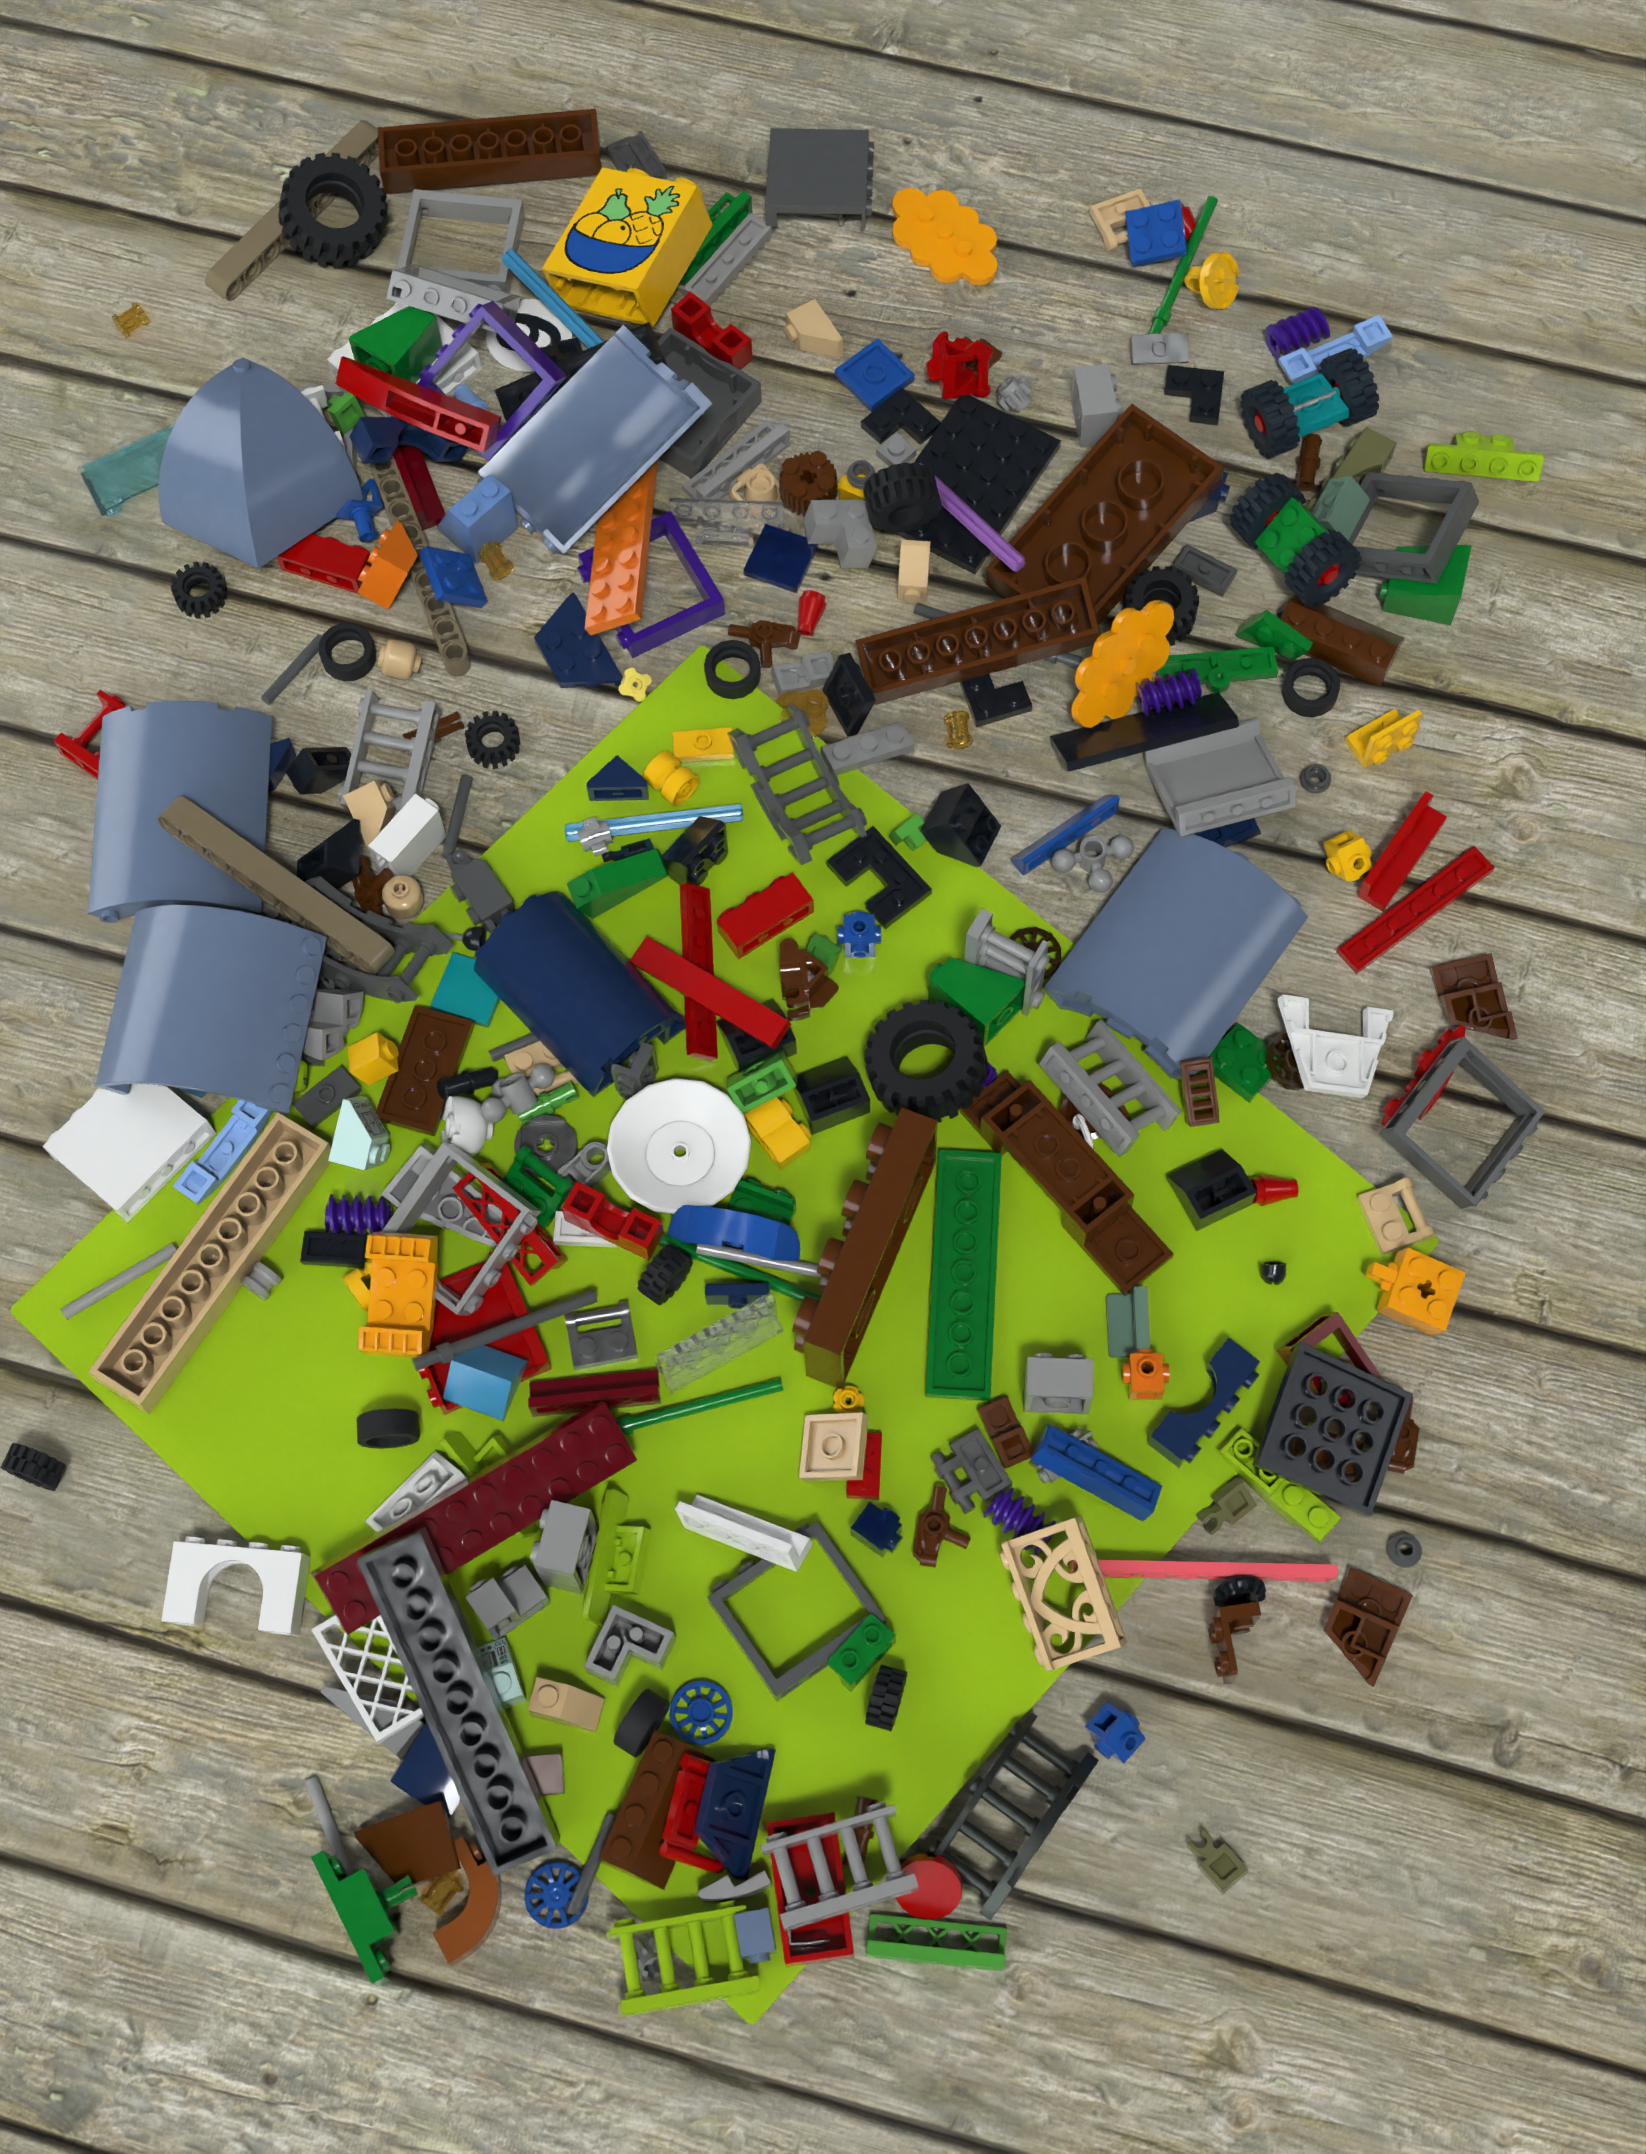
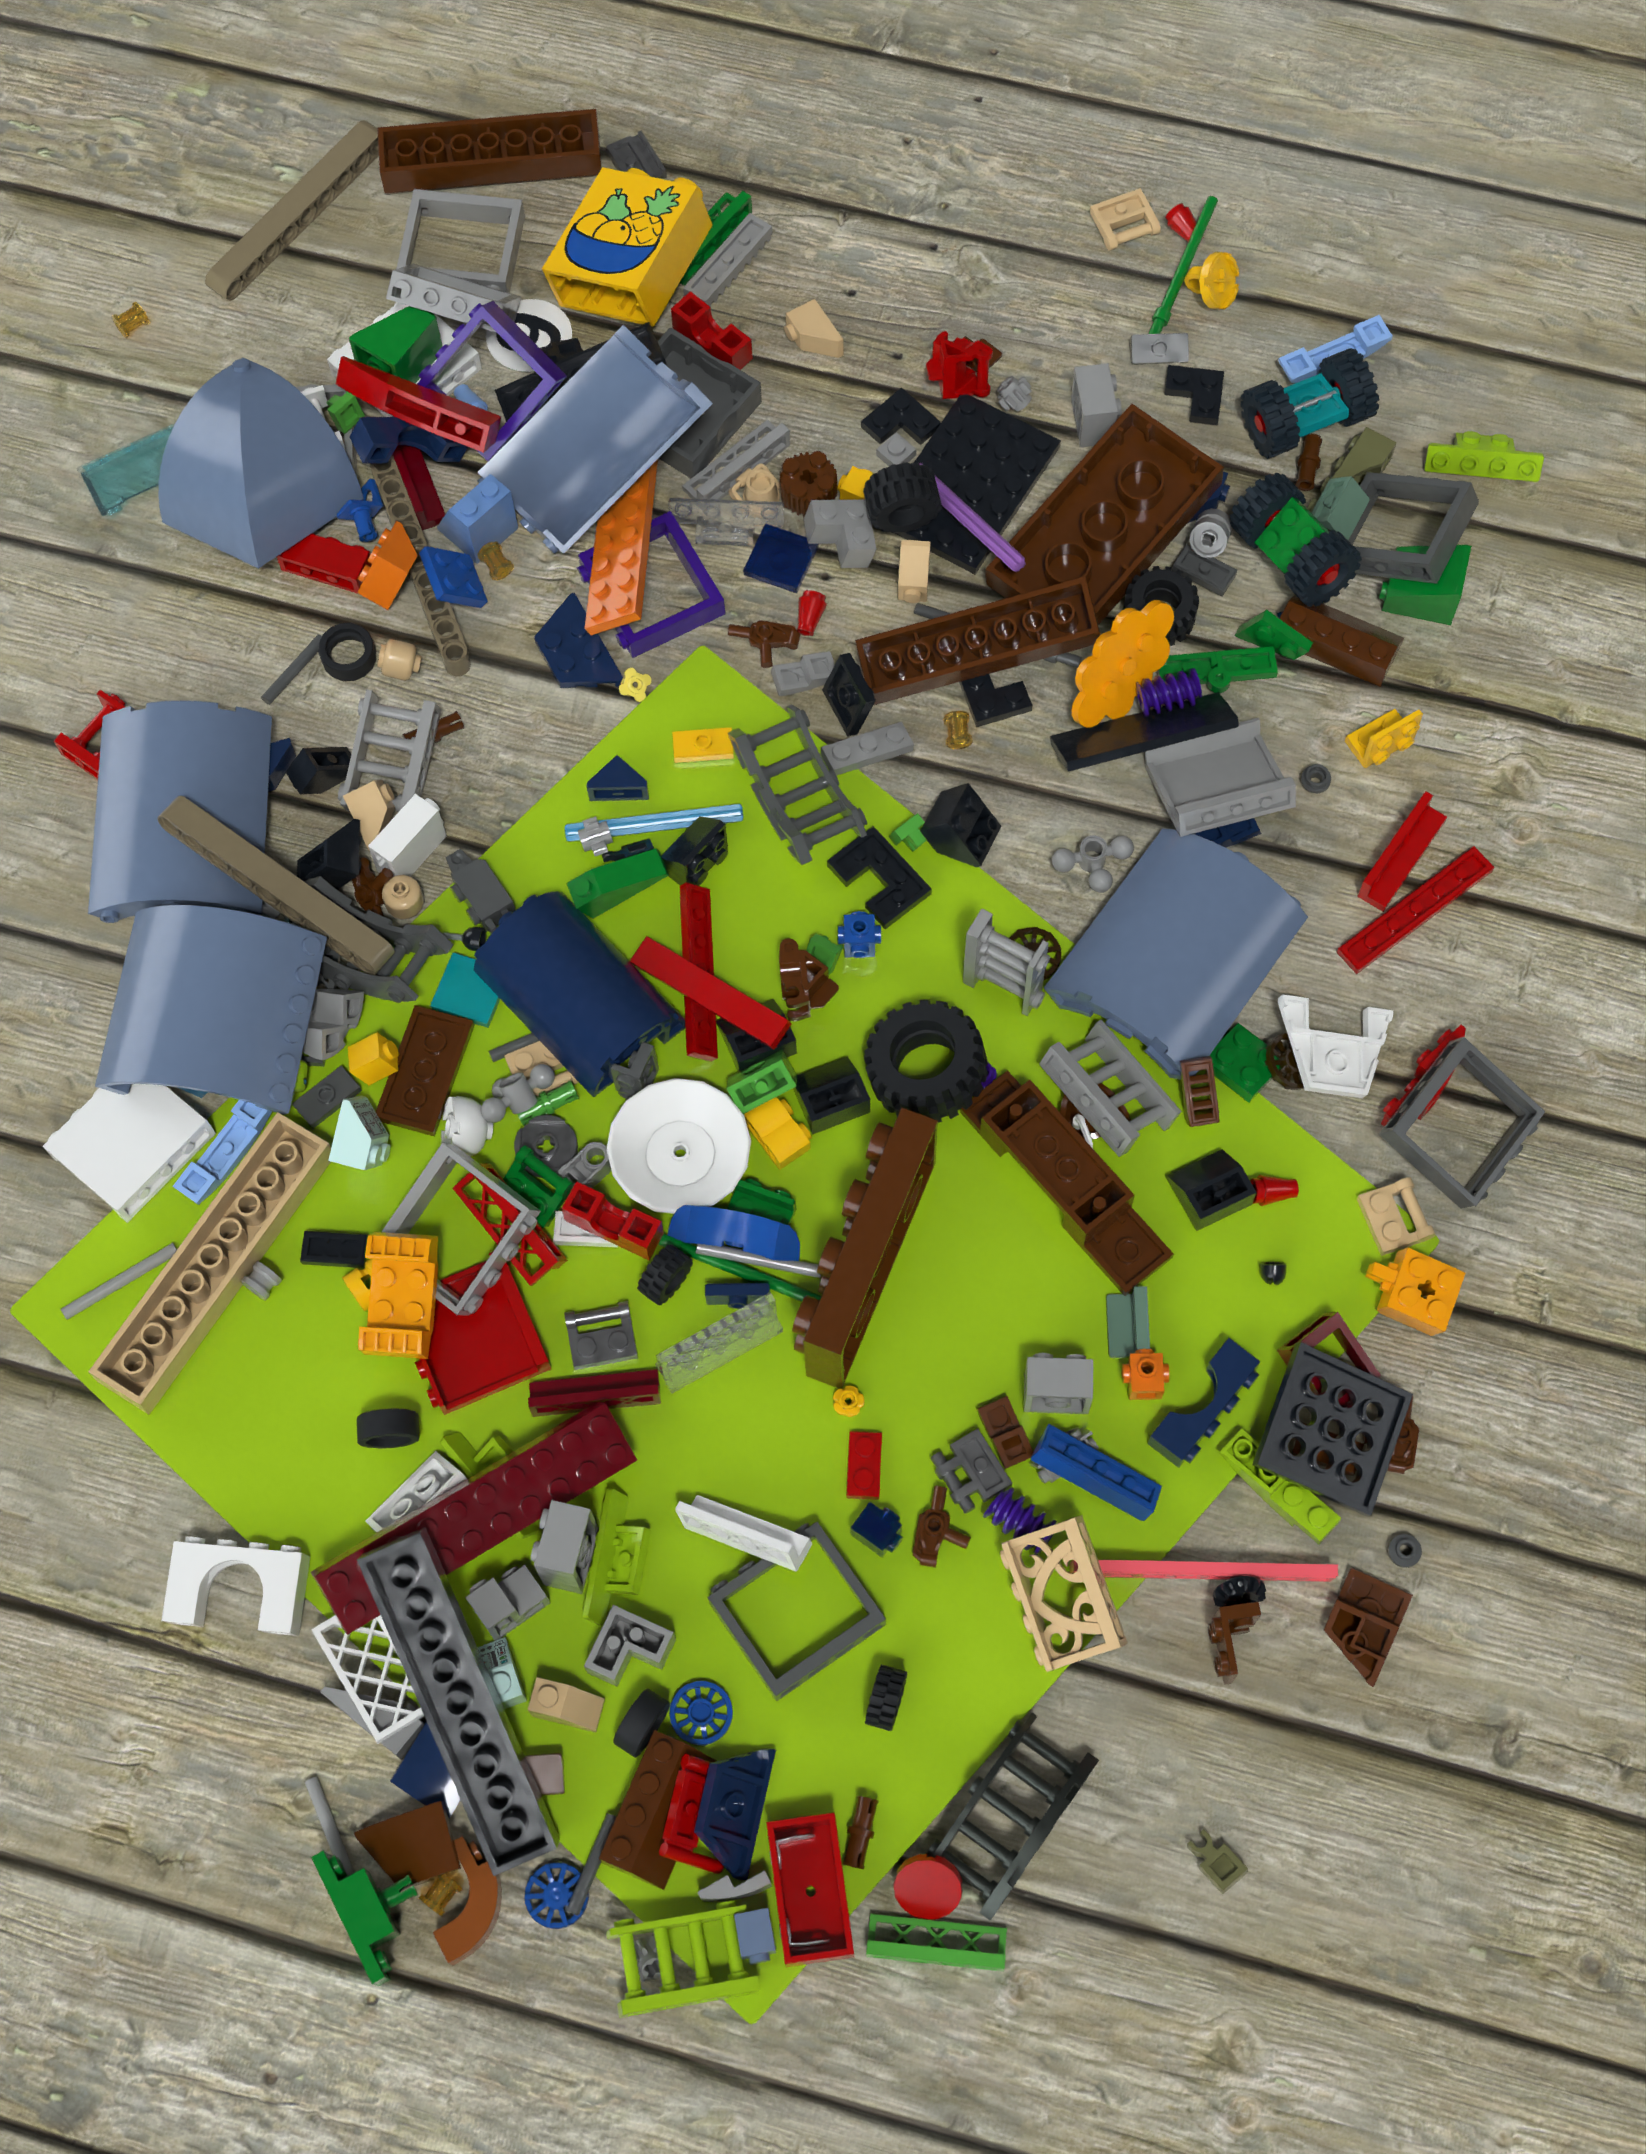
black tyre [1,1443,66,1491] -> none
black tyre [171,562,228,619] -> none
black tyre [278,152,388,268] -> none
dark purple piece [325,1194,394,1235] -> none
light grey wedge [381,1142,512,1248] -> none
dark grey bar [412,1290,597,1371] -> none
black axle [437,1067,498,1099] -> none
dark grey bar [442,775,473,859] -> none
dark azure slope [443,1345,528,1422] -> none
black tyre [465,711,521,769] -> none
dark azure axle [502,249,604,348] -> none
green bar [616,1378,783,1436] -> none
yellow wheel [643,750,700,807] -> none
black tyre [704,640,761,699] -> none
red brick [717,872,814,960] -> none
light grey fence [760,1802,919,1932] -> none
dark grey panel [765,128,874,228] -> none
clear yellow plate [776,690,829,739] -> none
tan plate [799,1412,869,1482] -> none
green bracket [827,1614,896,1692] -> none
blue plate [835,338,915,412] -> none
dark grey plate [847,460,876,489] -> none
light orange plate [892,188,998,286] -> none
green plate [925,1150,1002,1401] -> none
green slope [928,957,1026,1047] -> none
blue slope [1011,795,1120,876] -> none
blue brick [1085,1702,1146,1764] -> none
blue plate [1125,199,1188,267] -> none
olive plate [1196,1477,1257,1535] -> none
dark purple piece [1265,306,1330,359] -> none
black tyre [1282,658,1340,718] -> none
yellow brick [1323,830,1373,882] -> none
reddish brown slope [1430,953,1518,1040] -> none
none -> light grey wheel [1190,509,1232,558]

